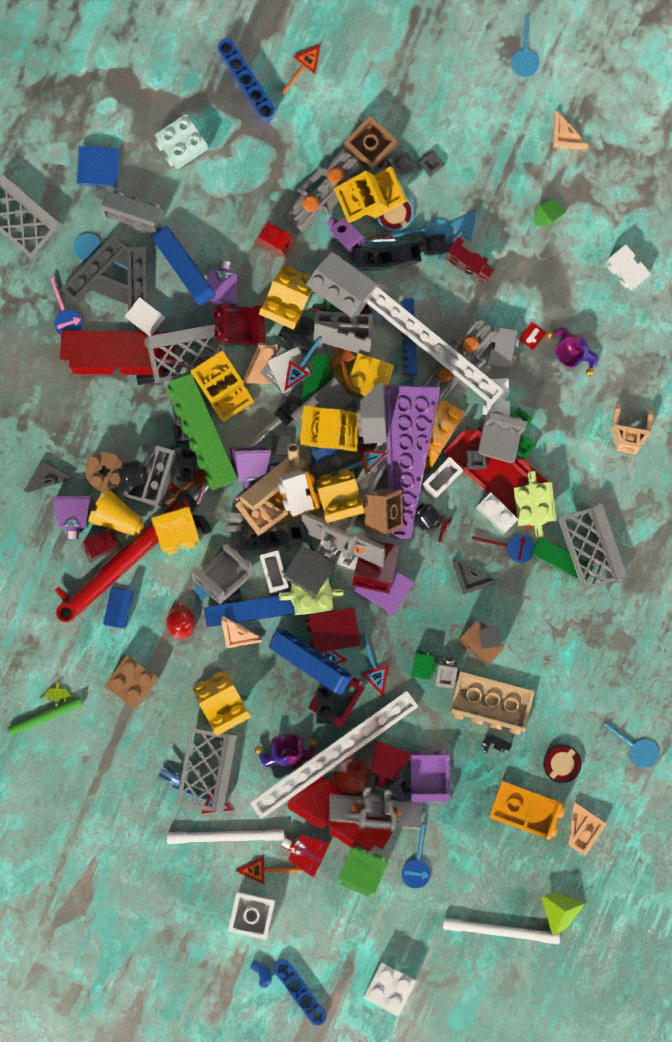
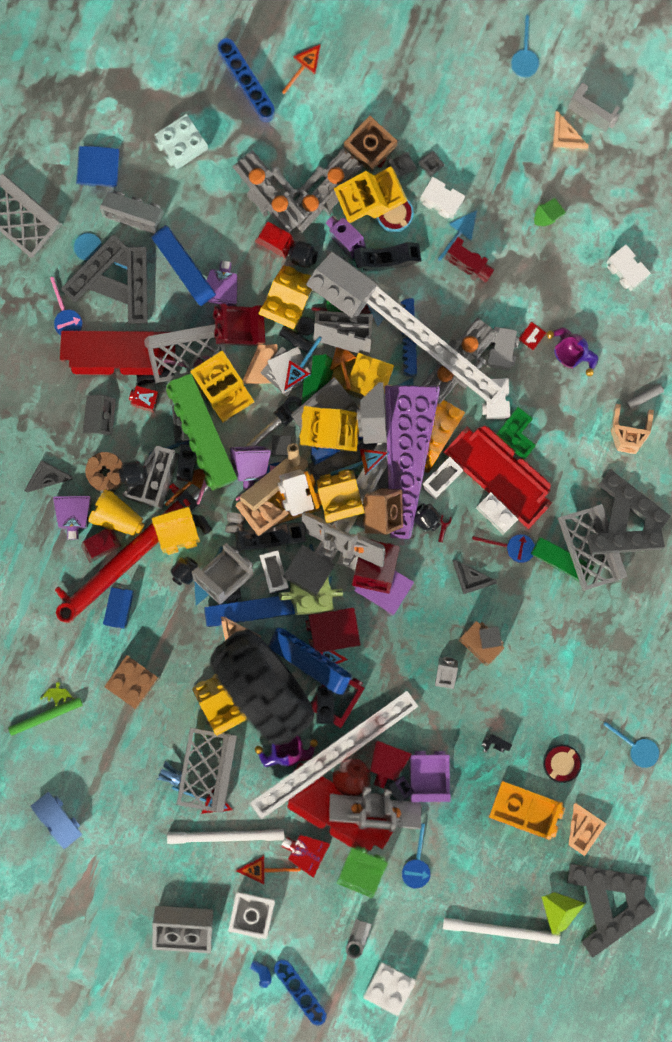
white sticker [124,297,165,336] -> none
red hair [166,602,195,640] -> none
piece [361,634,389,697] -> none
dark azure piece [364,228,425,242] -> none
dark azure piece [390,219,452,244] -> none
green brick [411,650,437,680] -> none
black bracket [419,234,448,257] -> none
tan bracket [449,671,535,735] -> none
dark grey tile [466,449,487,469] -> none
light grey bracket [478,411,527,463] -> none
yellowish green plate [514,471,557,537] -> none
none -> medium blue brick [30,792,82,849]
none -> dark grey panel [83,395,116,436]
none -> red brick [129,385,159,412]
none -> light grey slope [152,906,213,953]
none -> black head [171,556,199,586]
none -> black tyre [210,629,315,745]
none -> light grey piece [232,150,308,233]
none -> black head [288,241,318,268]
none -> light grey piece [346,919,372,959]
none -> white brick [420,177,465,219]
none -> dark grey plate [567,864,655,958]
none -> light grey panel [568,83,621,132]
none -> dark grey plate [587,469,671,555]
none -> light grey piece [626,384,664,410]

